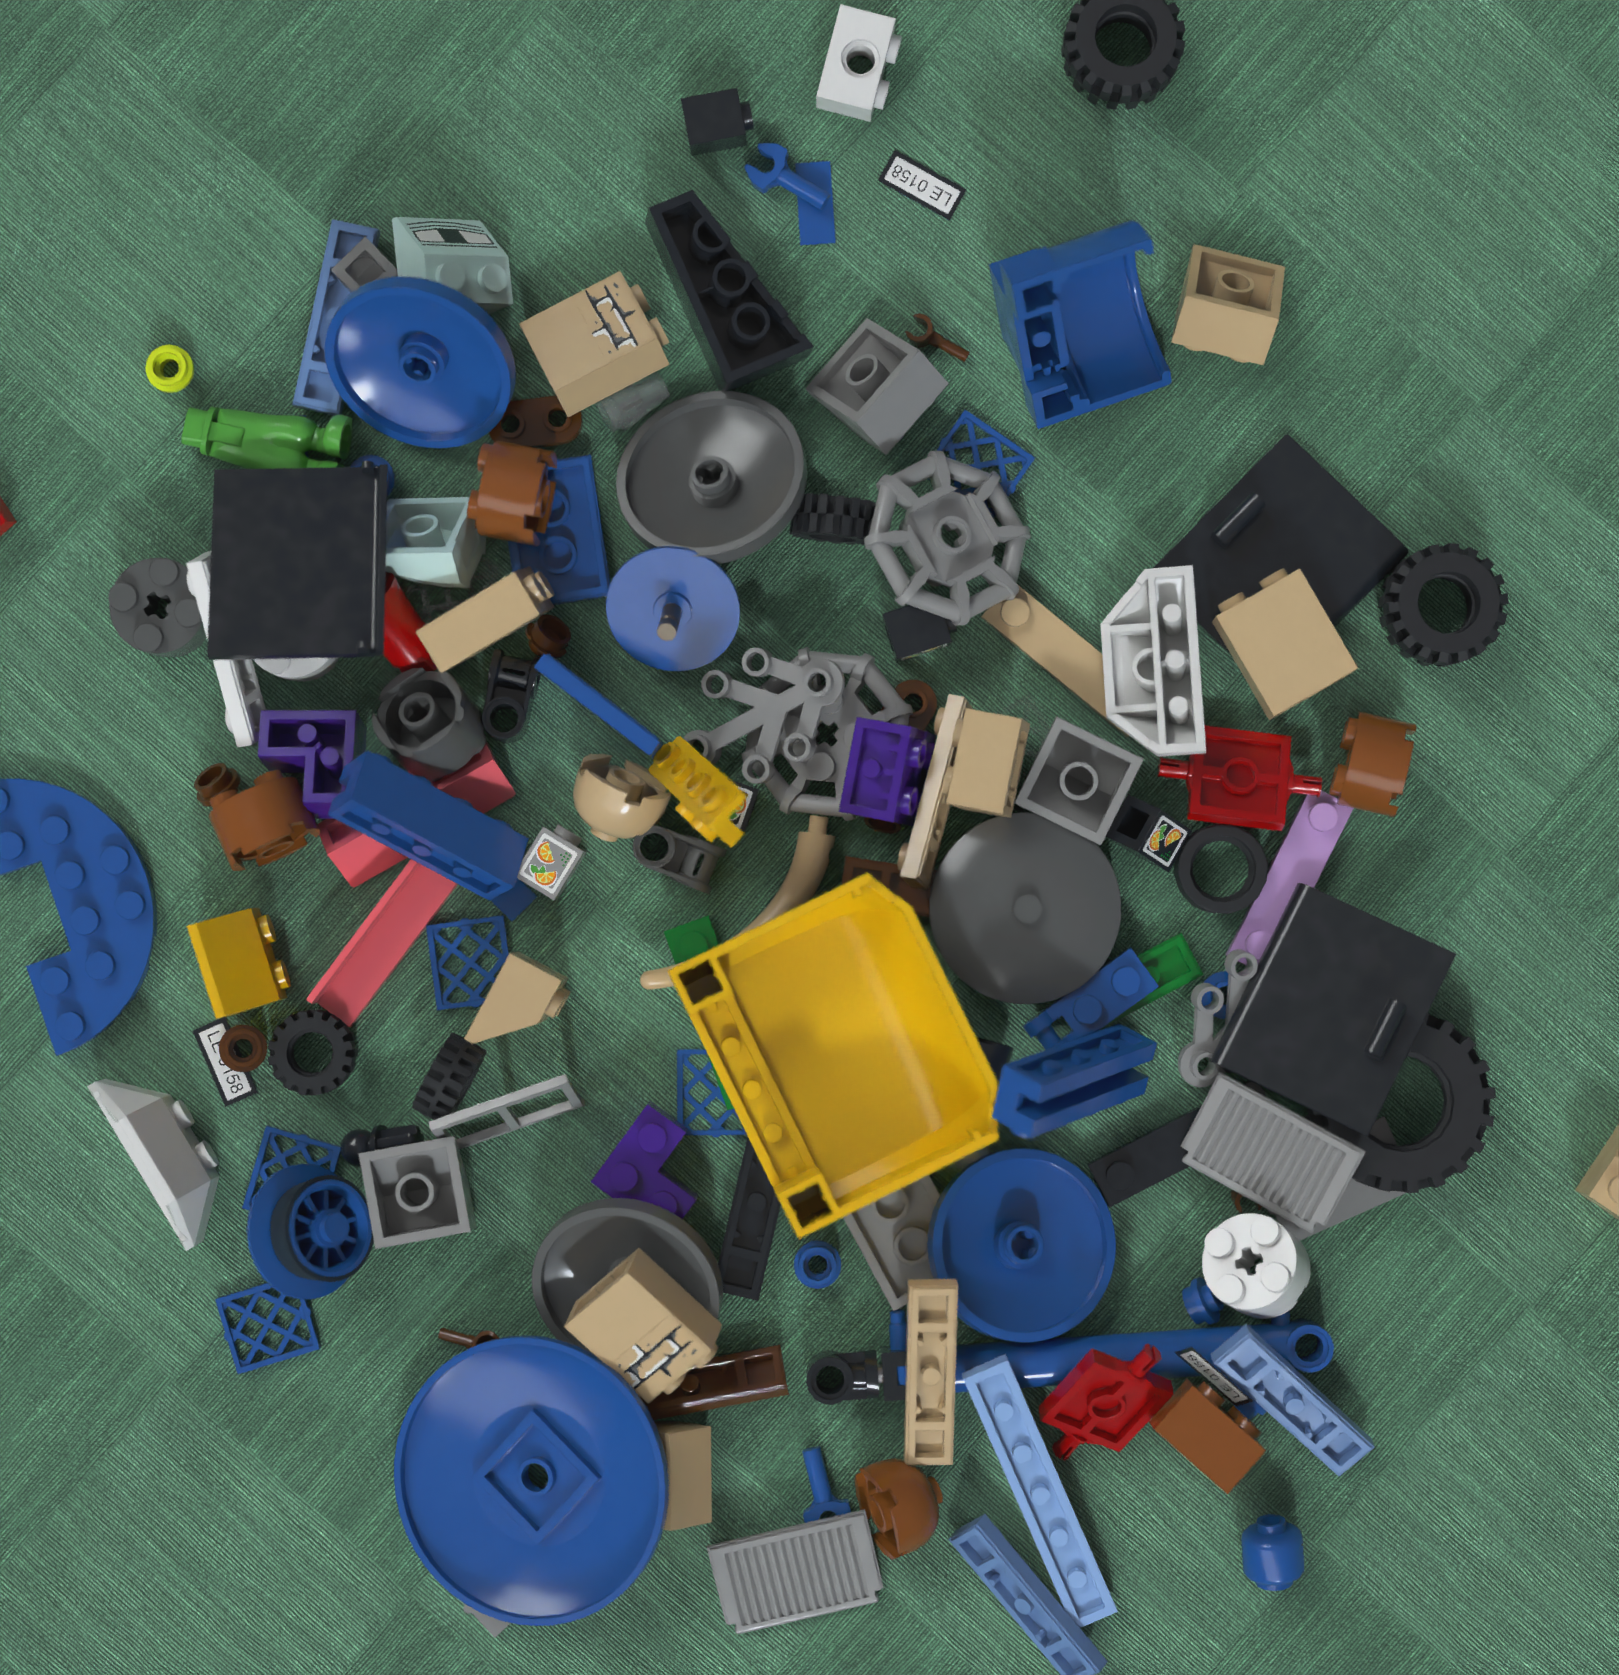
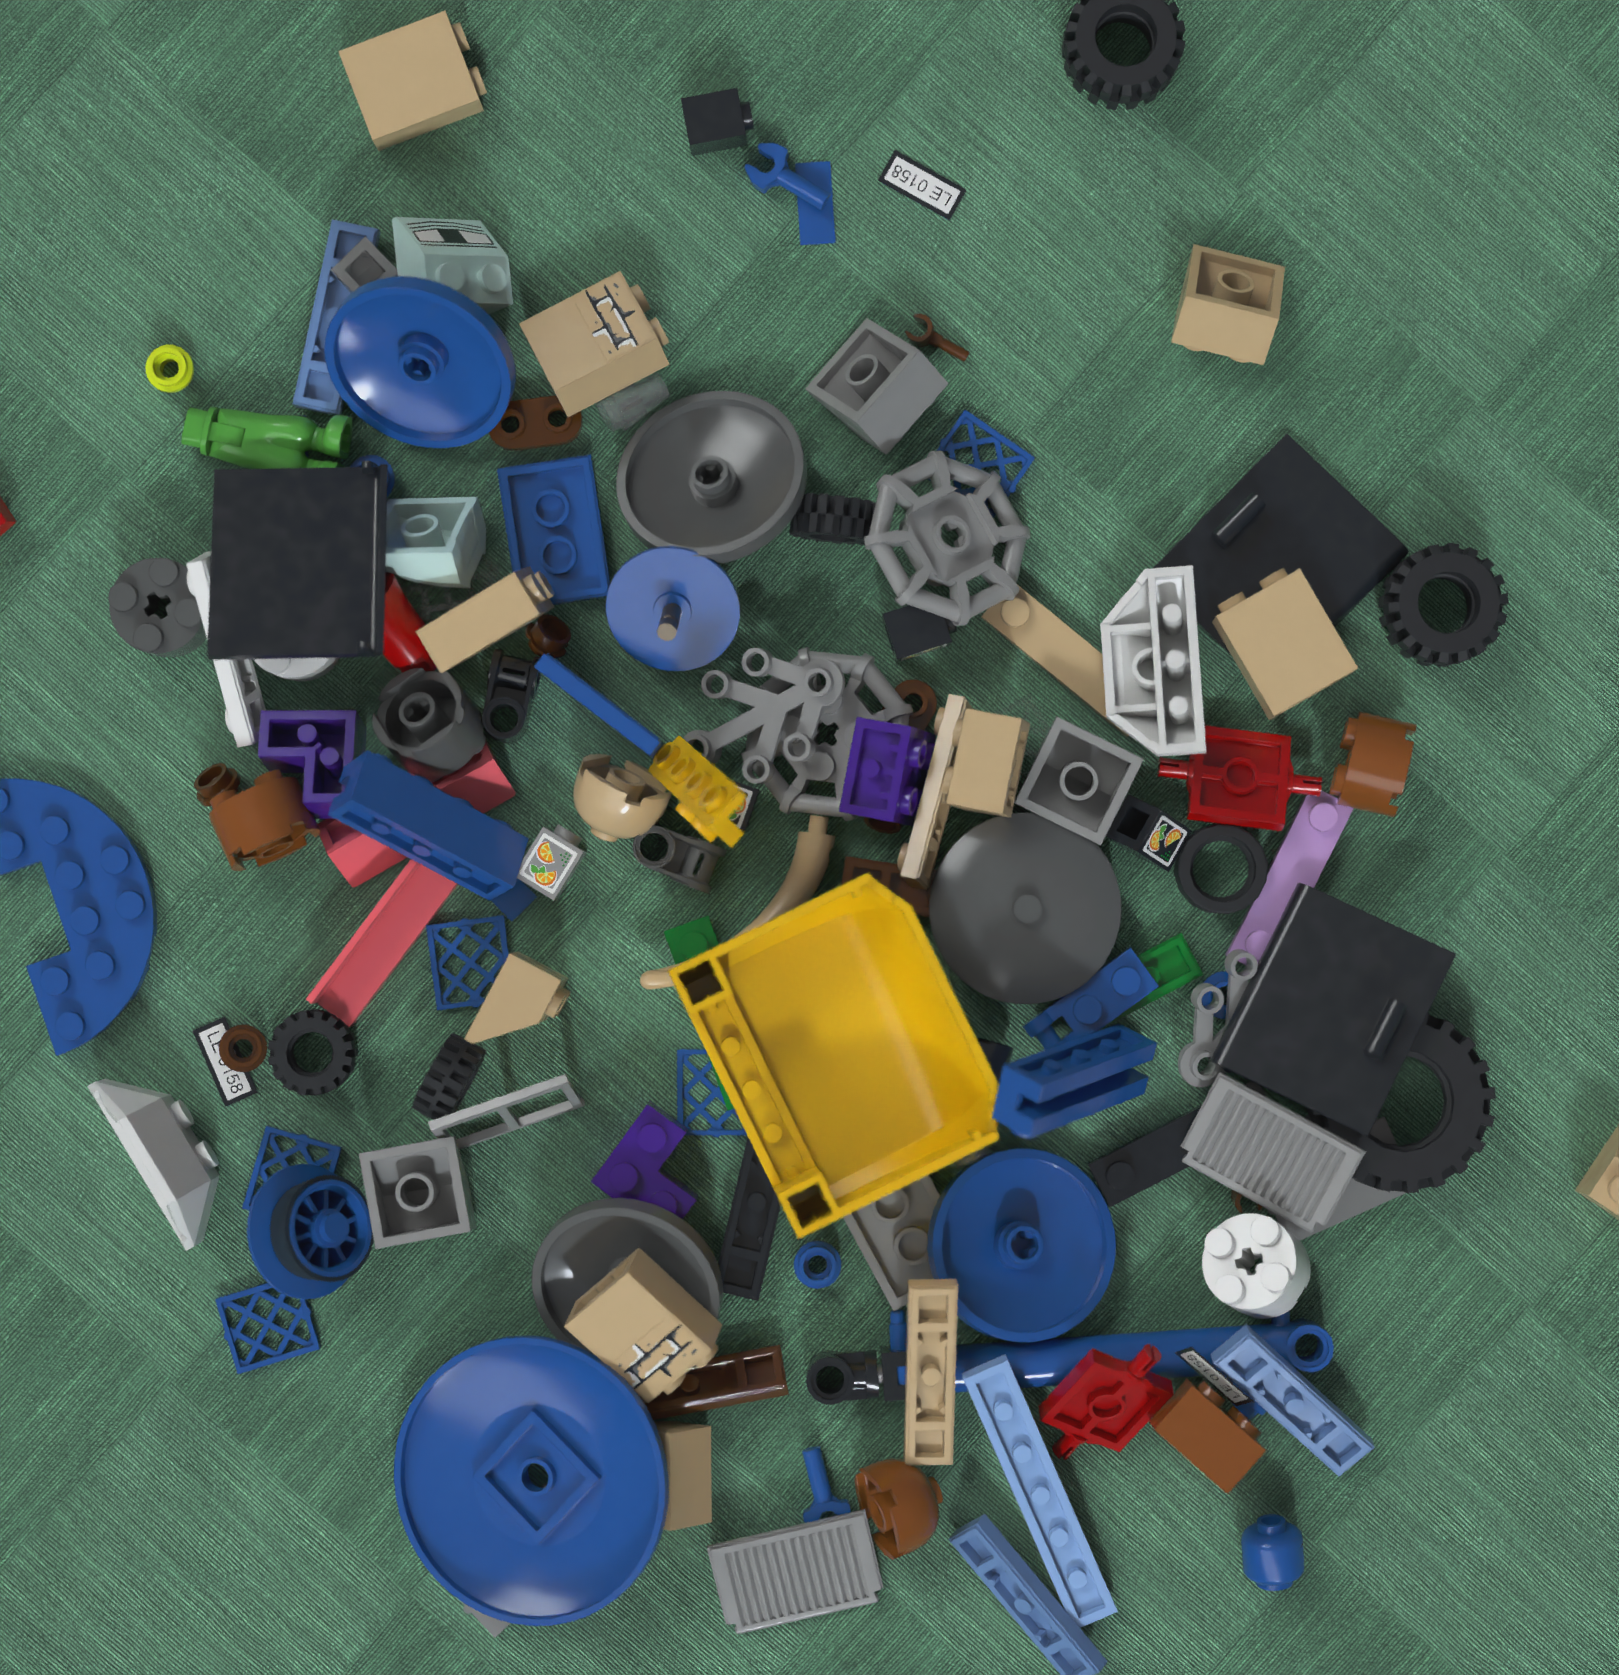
yellow slope [187,908,291,1019] -> none
black axle [340,1124,424,1167] -> none
reddish brown hand [438,1327,500,1349] -> none
dark orange brick [467,441,557,546] -> none
black wedge [645,190,814,393] -> none
white brick [816,4,902,122] -> none
blue piece [989,220,1172,429] -> none
blue plate [1182,1277,1224,1325] -> none
none -> tan brick [338,11,487,151]

